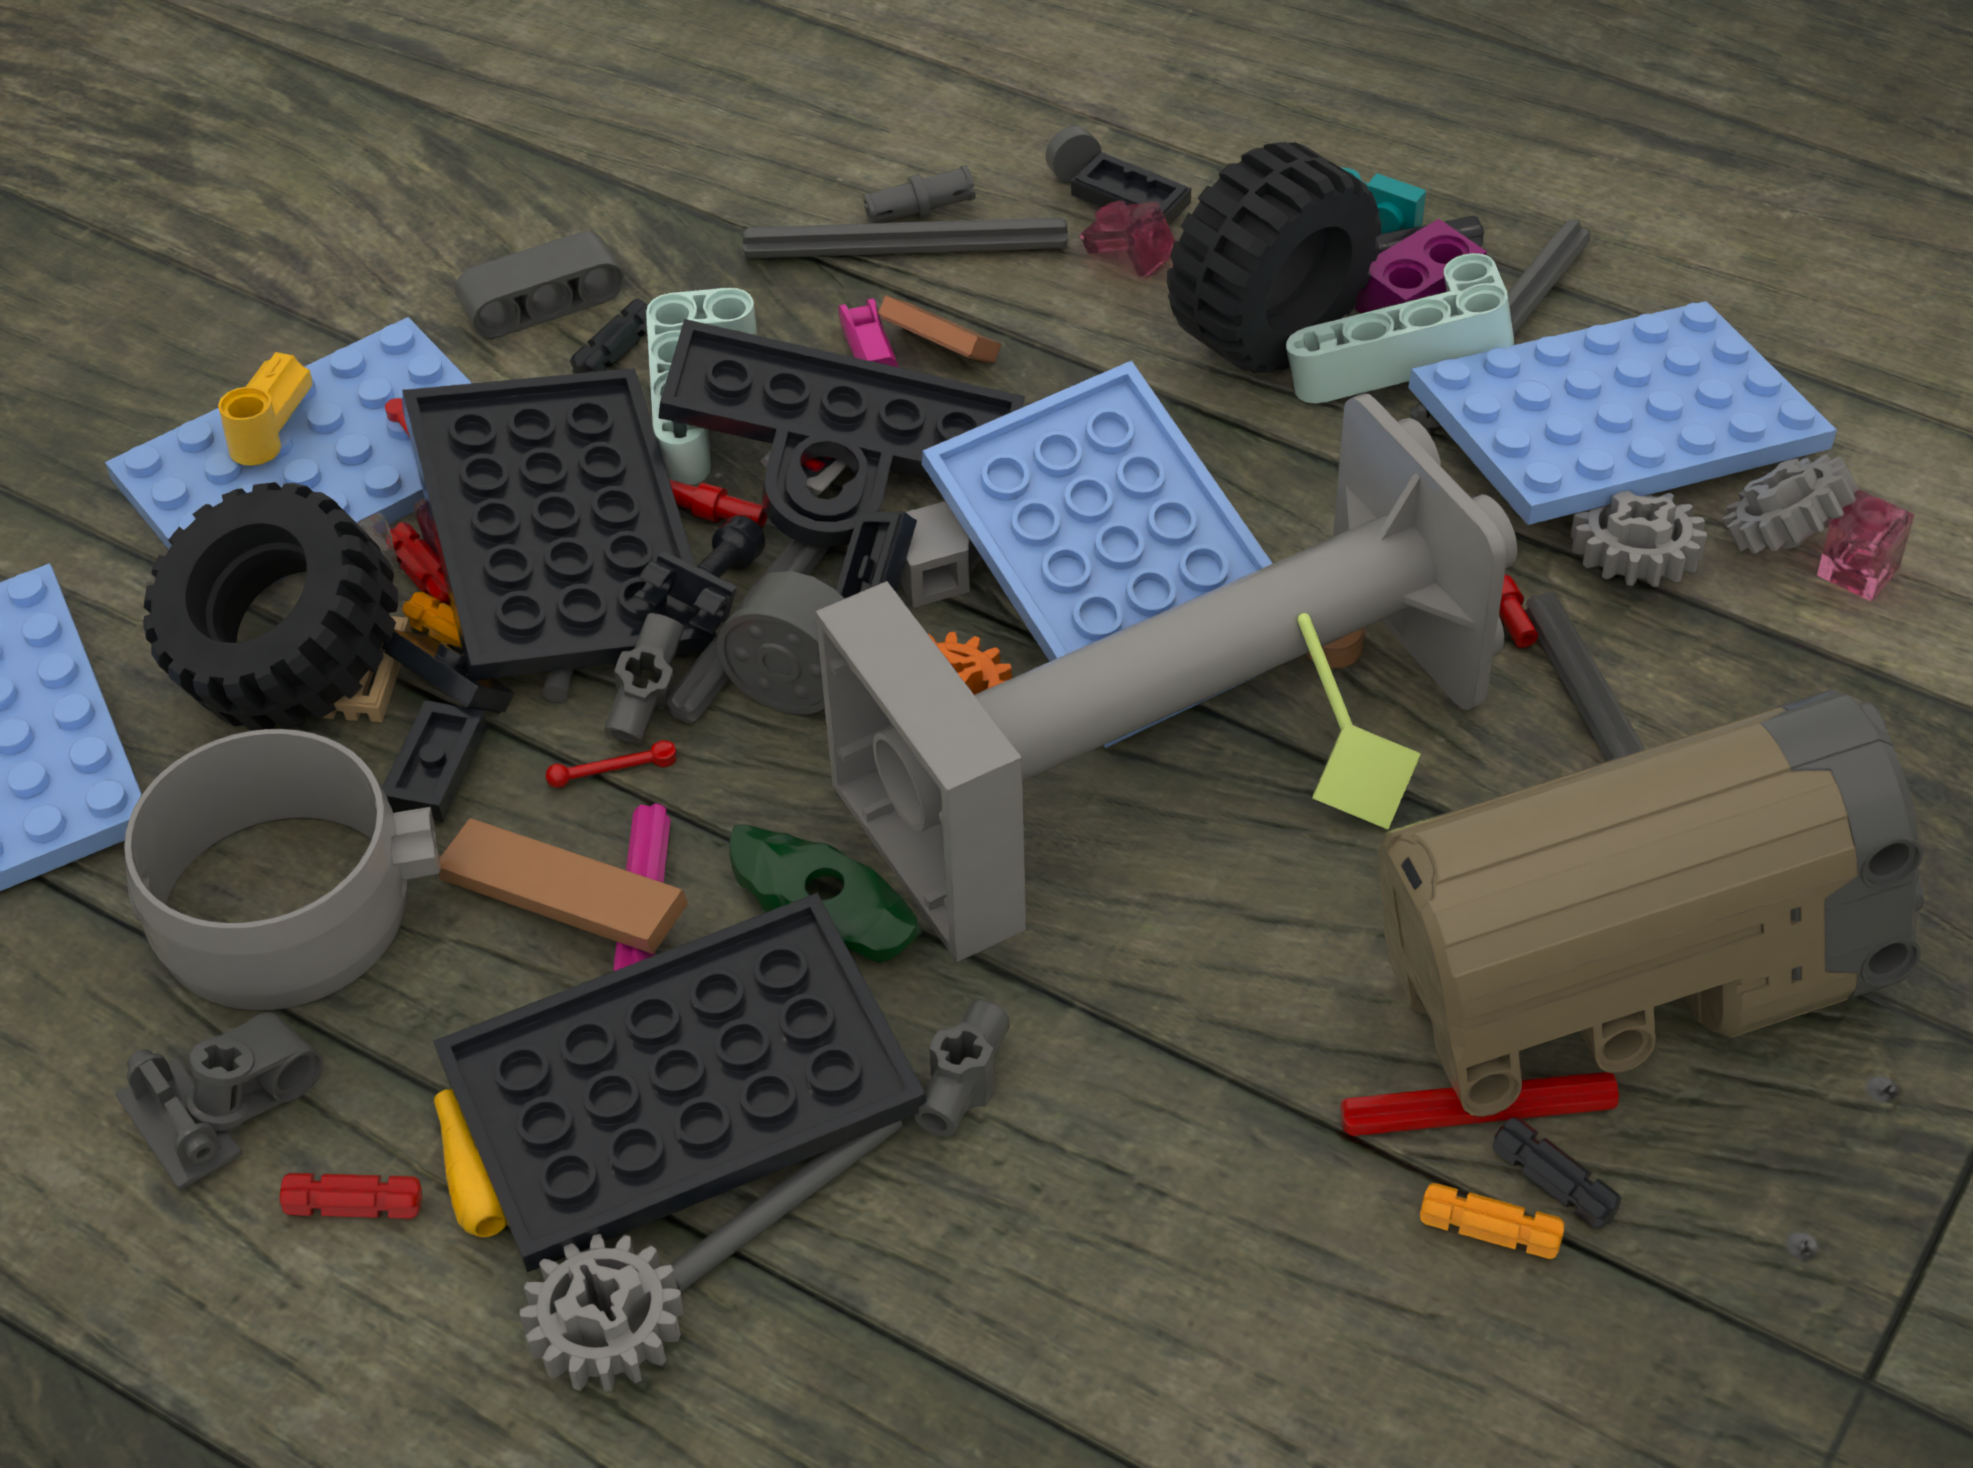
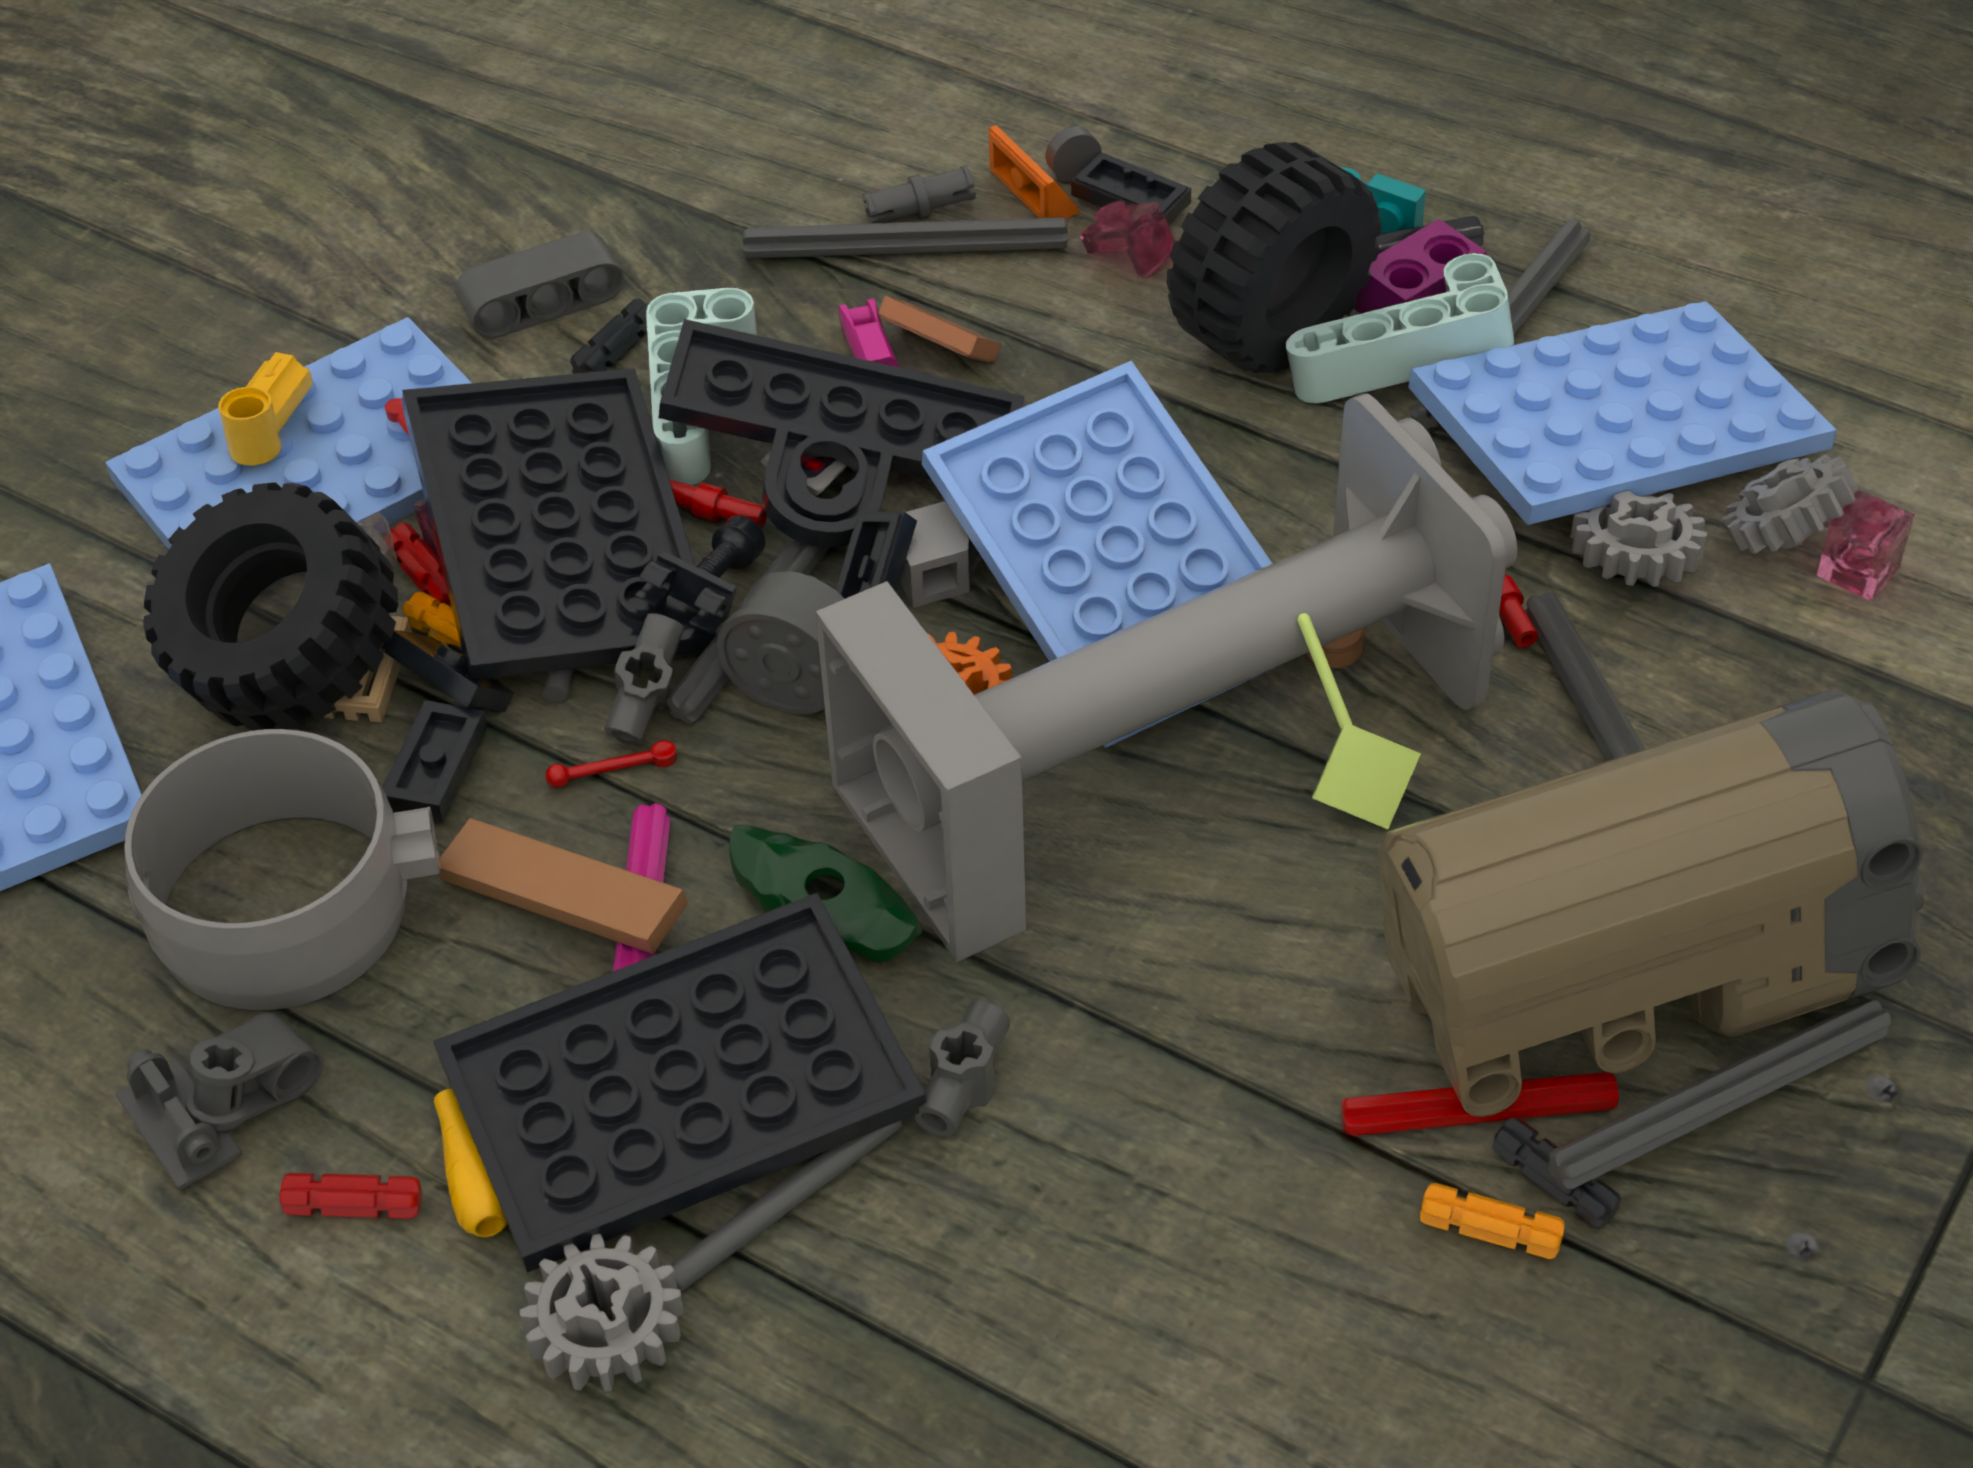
none -> orange slope [989,125,1079,219]
none -> dark grey axle [1546,999,1892,1190]

